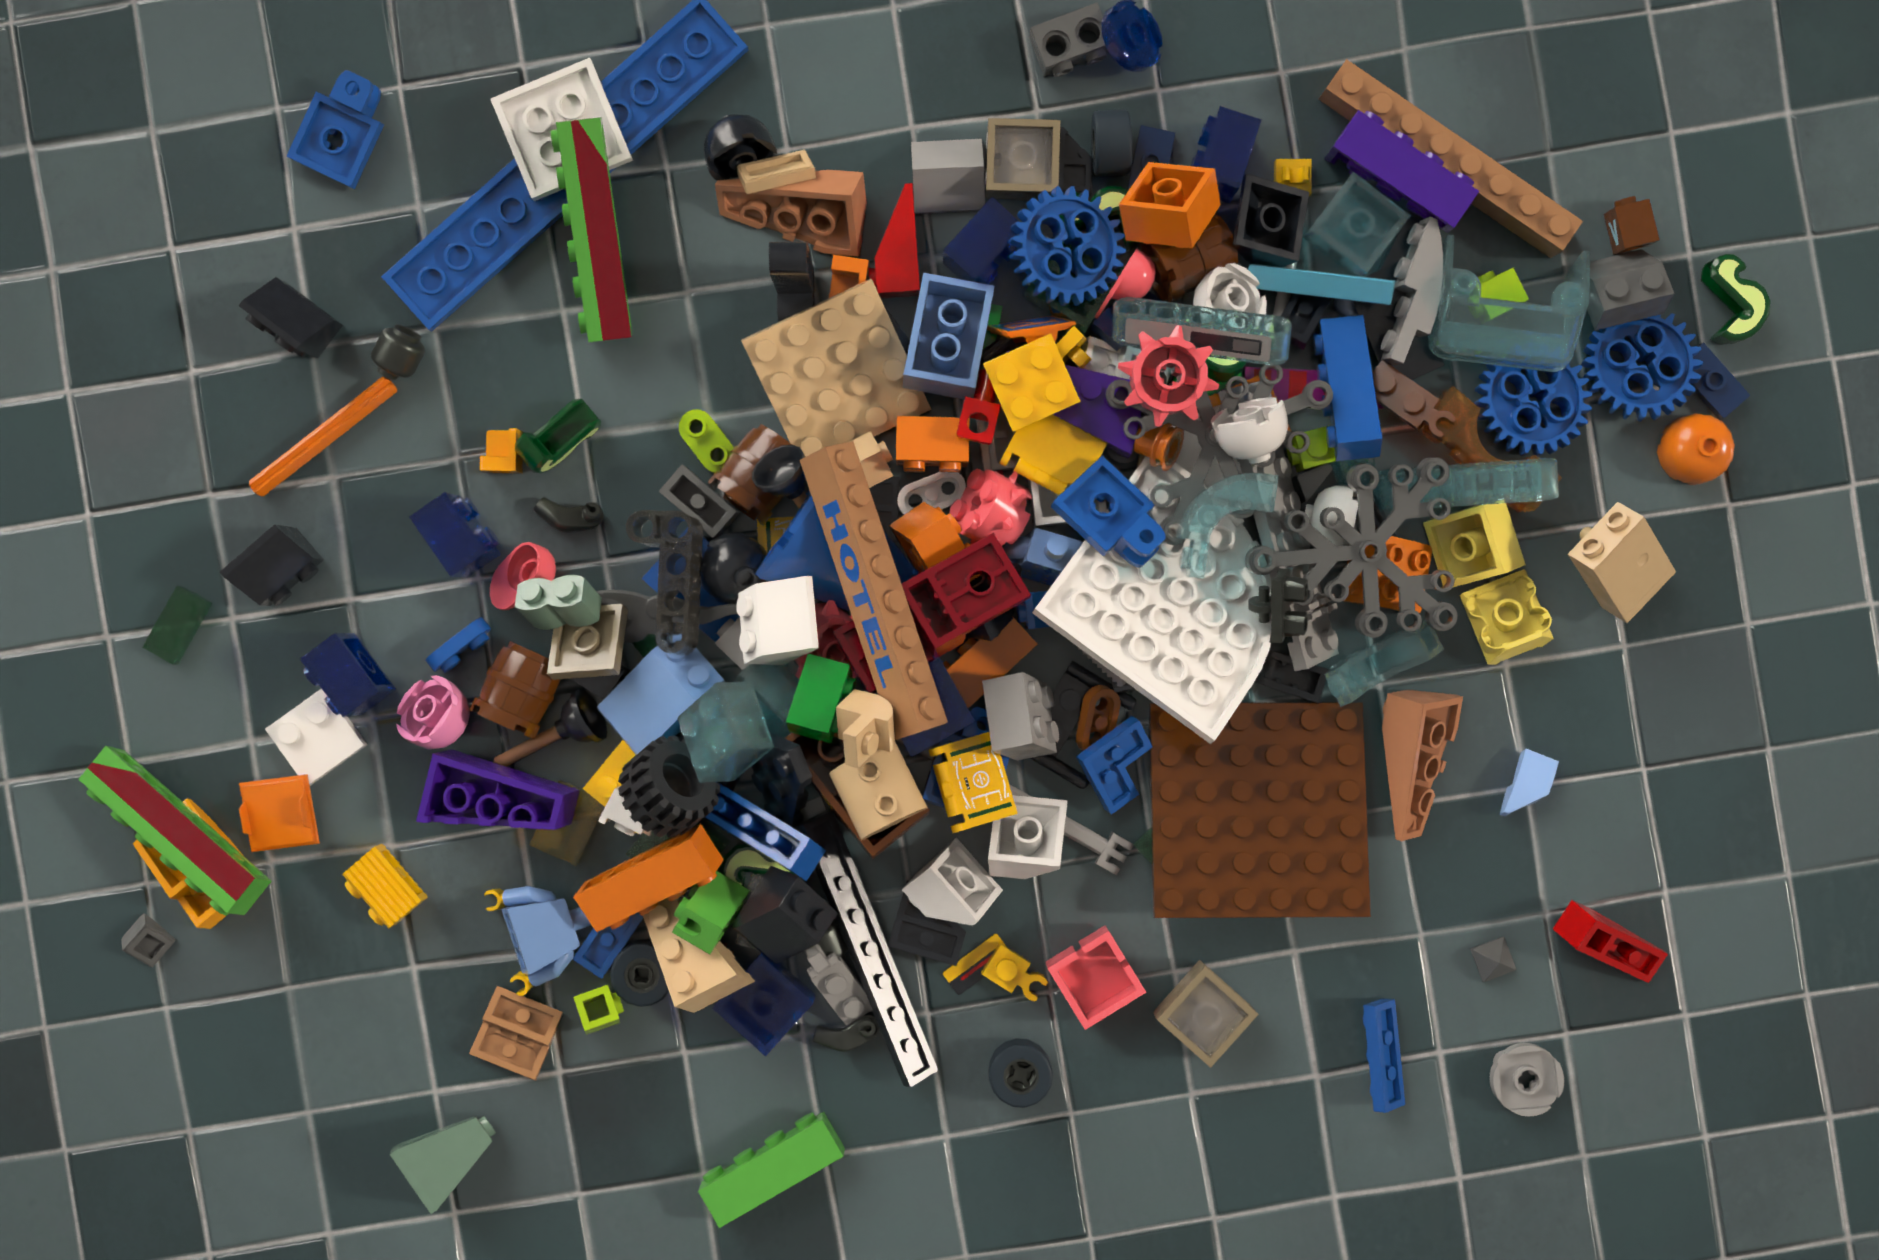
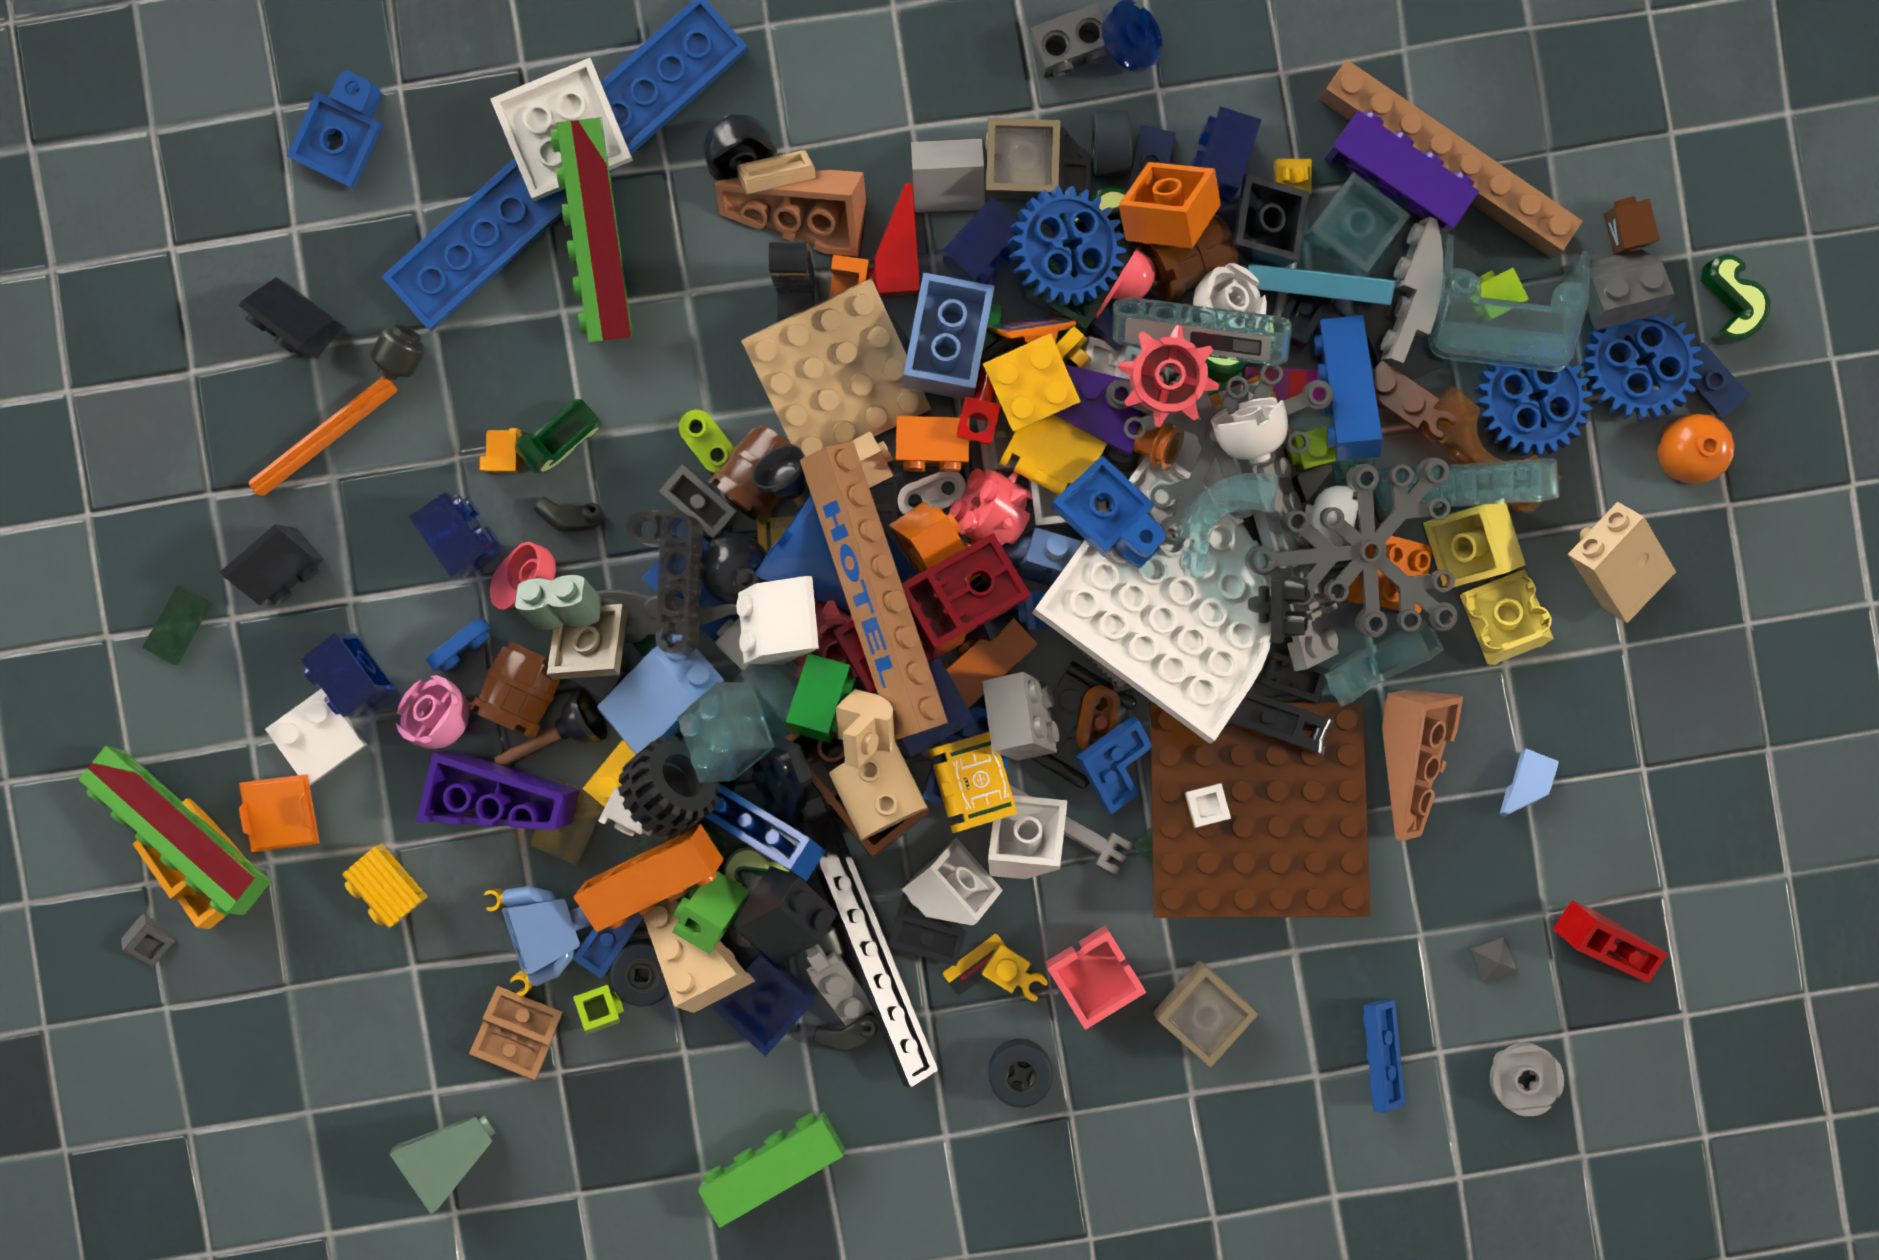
none -> white plate [1185,783,1231,828]
none -> black plate [1227,691,1334,756]

